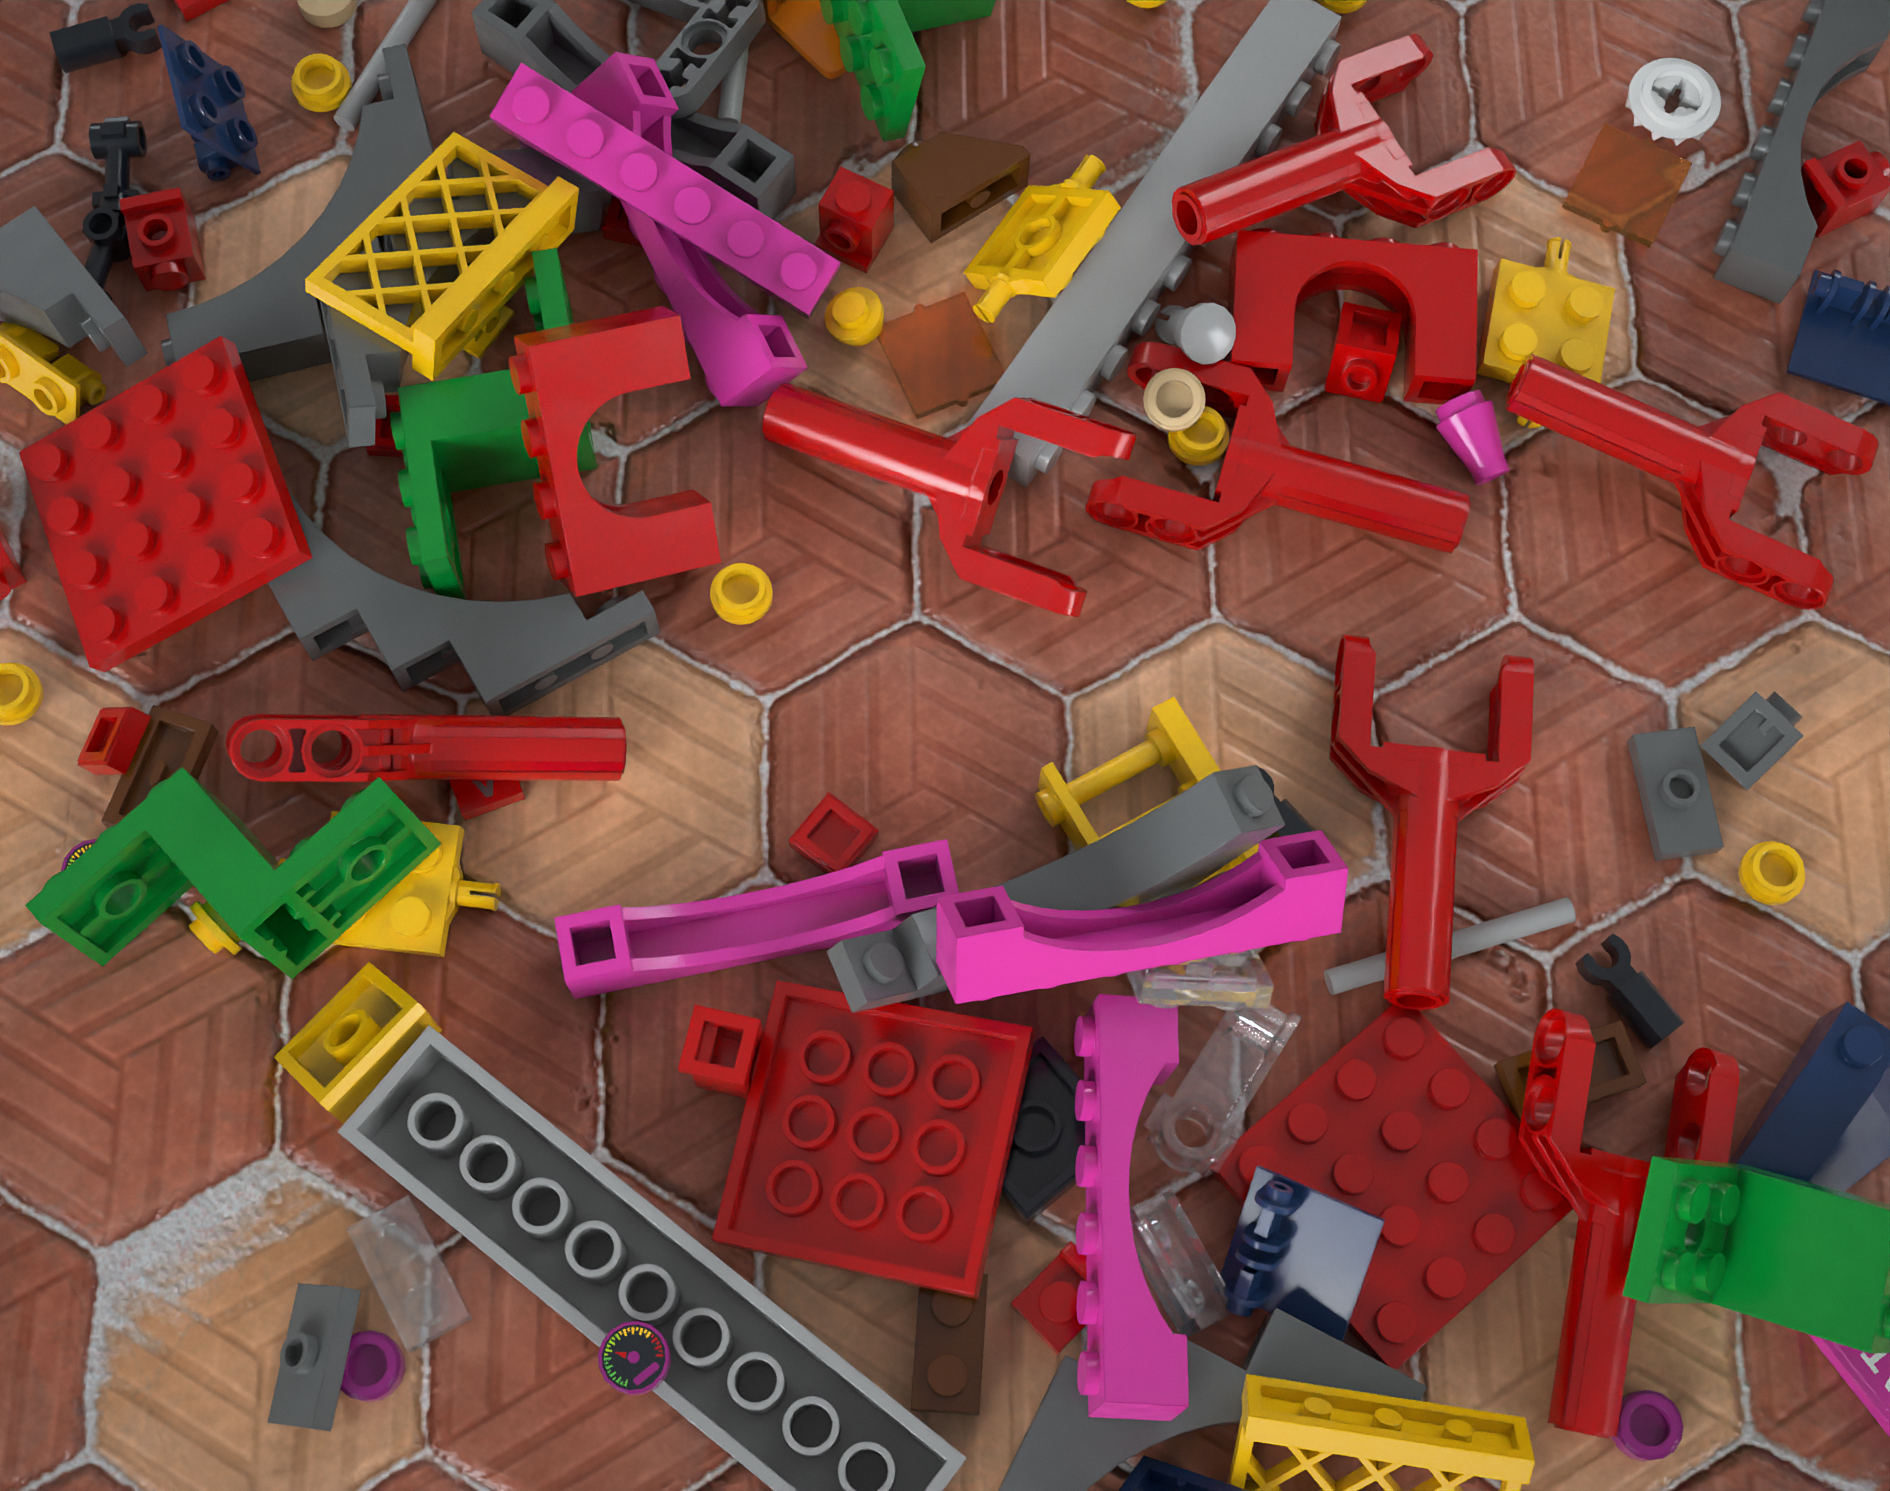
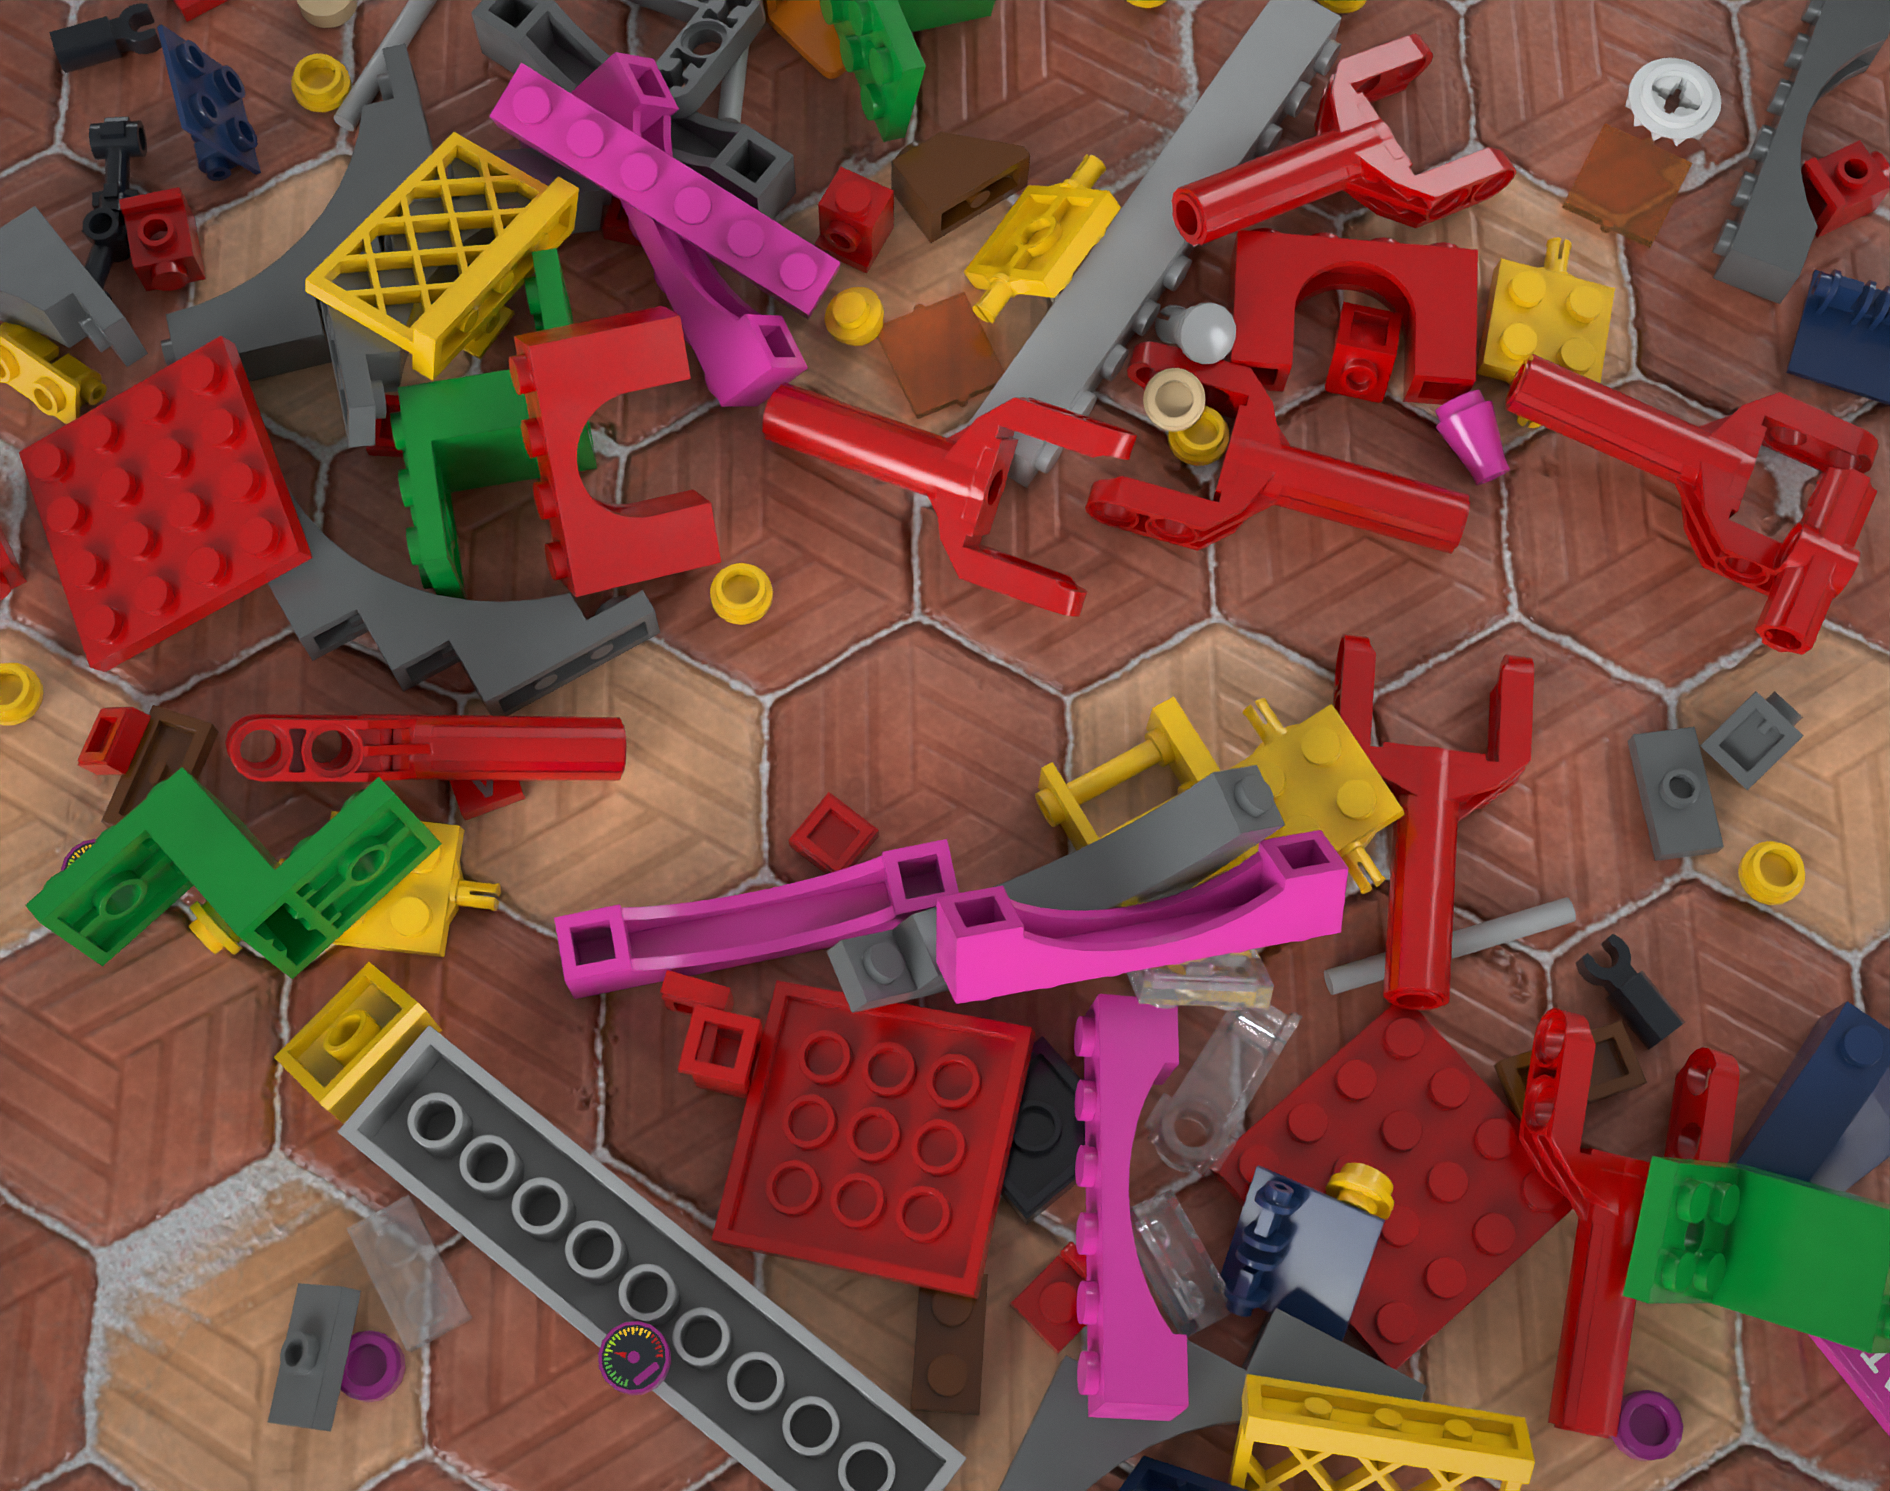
none -> red tile [660,970,735,1016]
none -> yellow plate [1228,698,1405,894]
none -> yellow plate [1326,1163,1394,1220]
none -> red piece [1754,467,1877,655]

